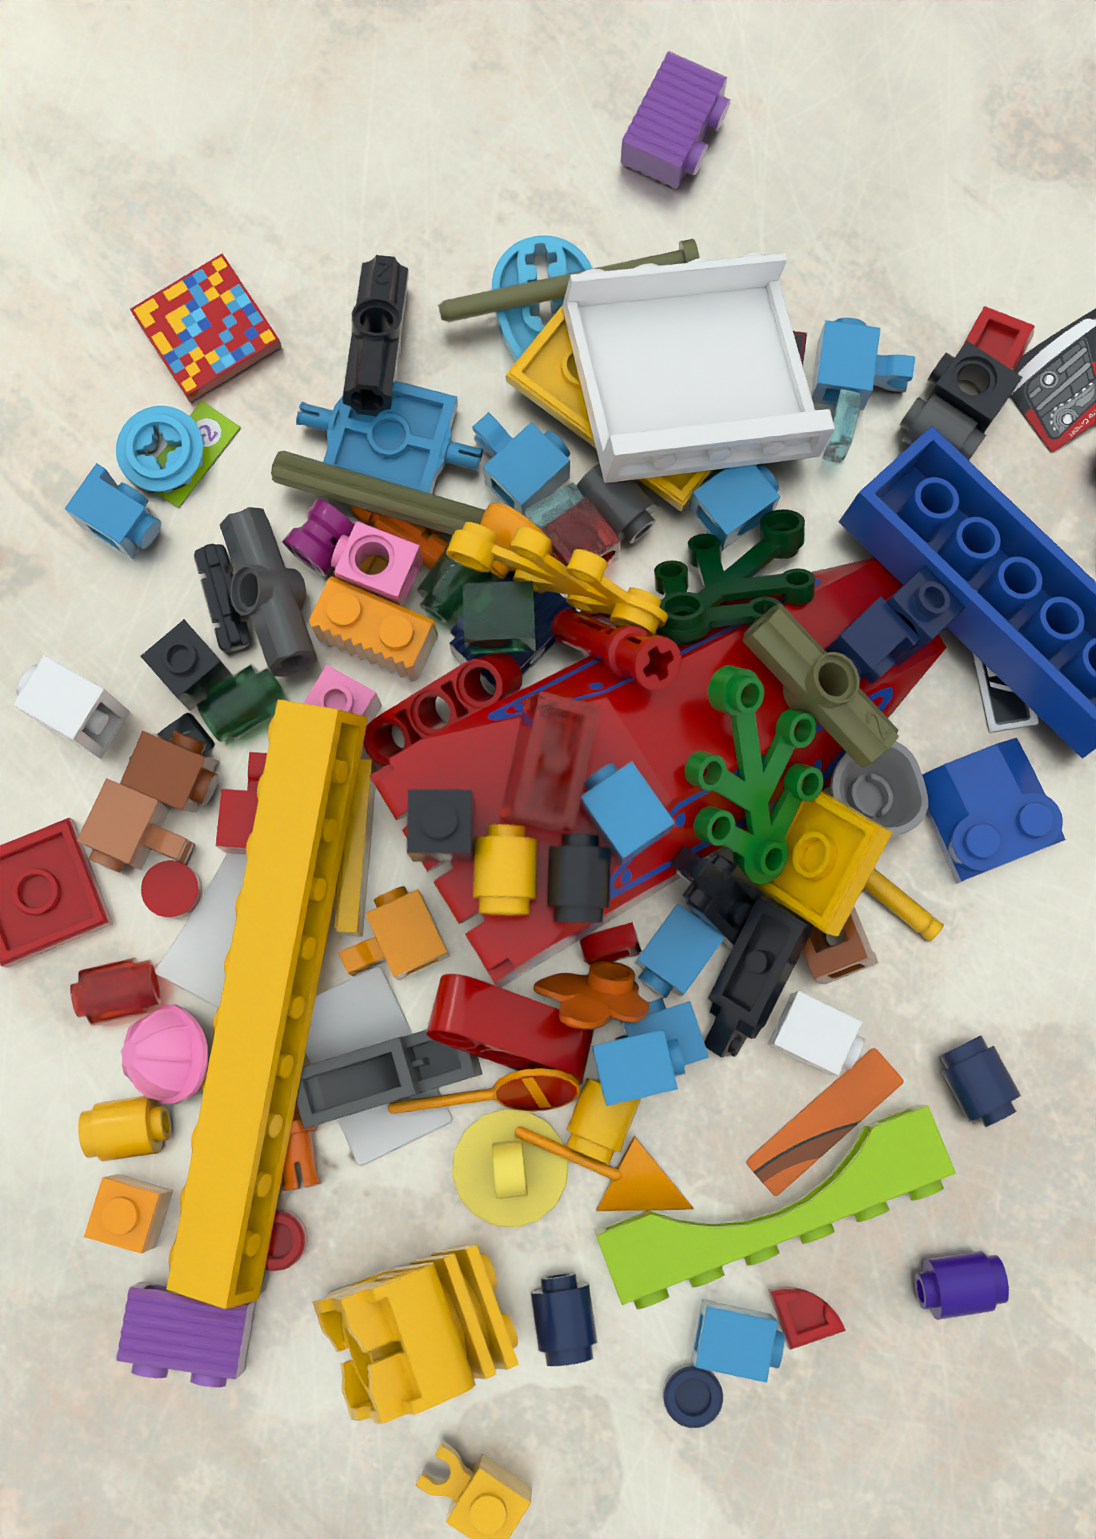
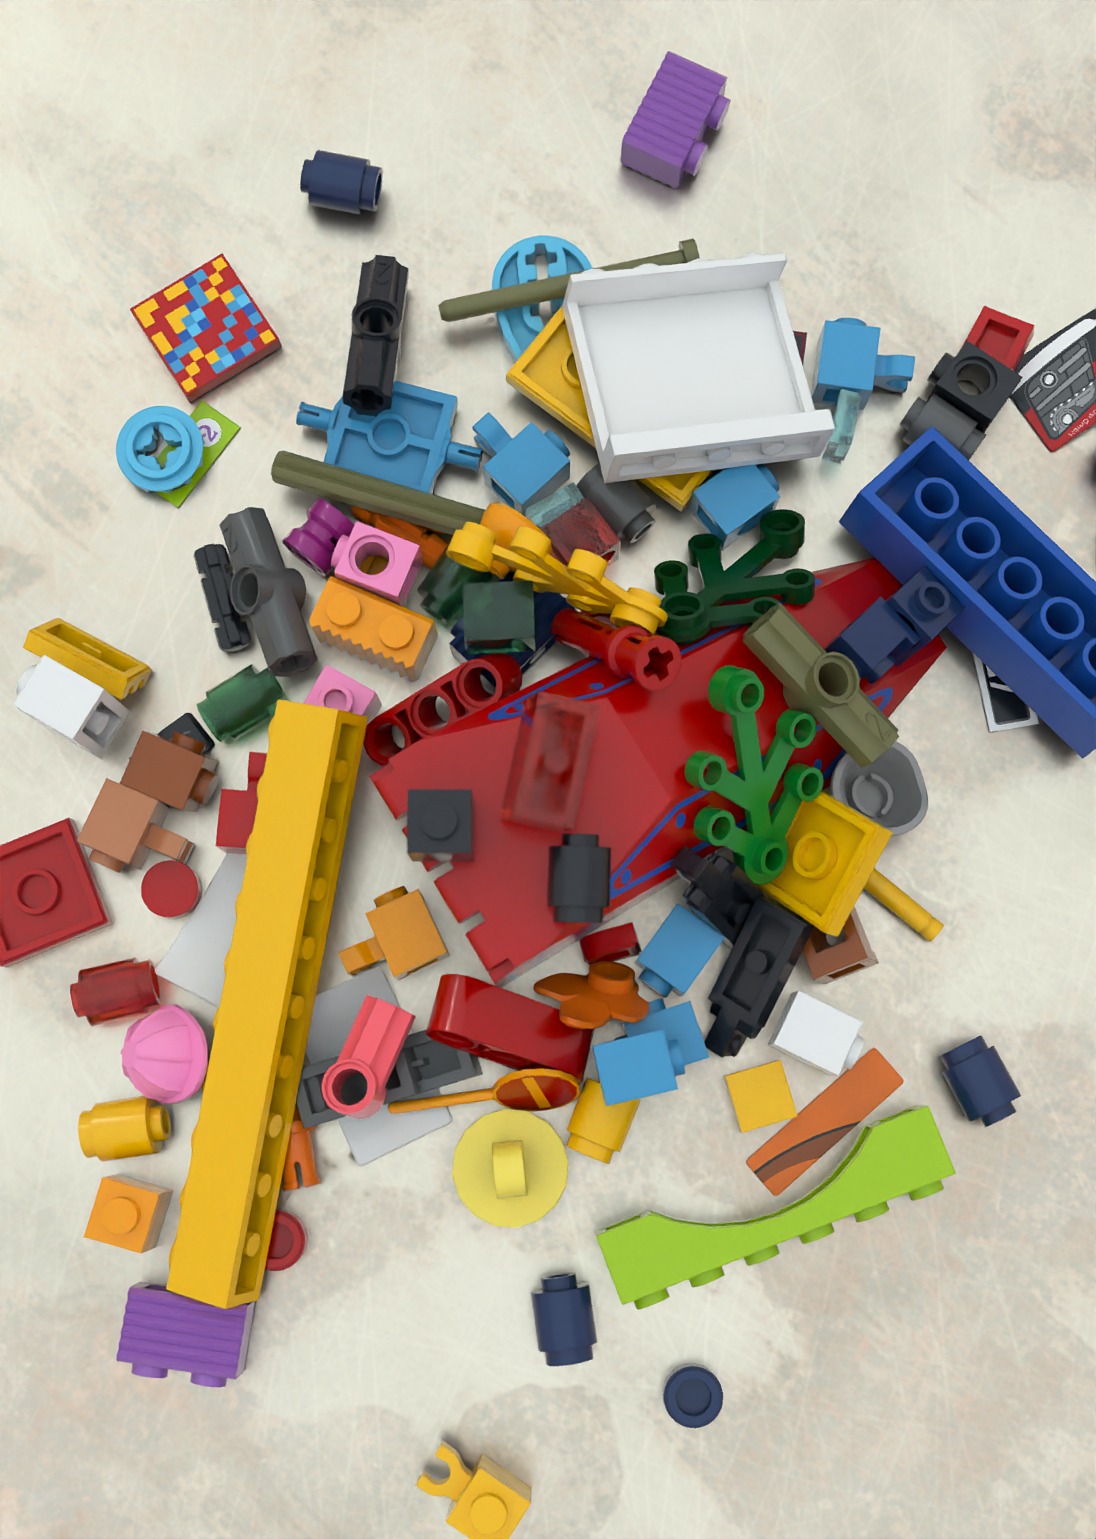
dark azure brick [64,463,161,559] -> none
black brick [140,619,232,711] -> none
yellow piece [312,1244,519,1424] -> none
yellow tile [334,759,377,937] -> none
yellow brick [473,825,537,915] -> none
light orange piece [514,1127,694,1211] -> none
dark azure brick [579,761,675,866] -> none
dark azure brick [691,1299,785,1383] -> none
red tile [768,1287,846,1350] -> none
dark purple brick [915,1251,1009,1320] -> none
blue slope [922,737,1066,884] -> none
none -> yellow tile [23,618,152,700]
none -> dark blue brick [300,150,383,215]
none -> coral piece [321,995,416,1119]
none -> yellow tile [723,1060,798,1133]

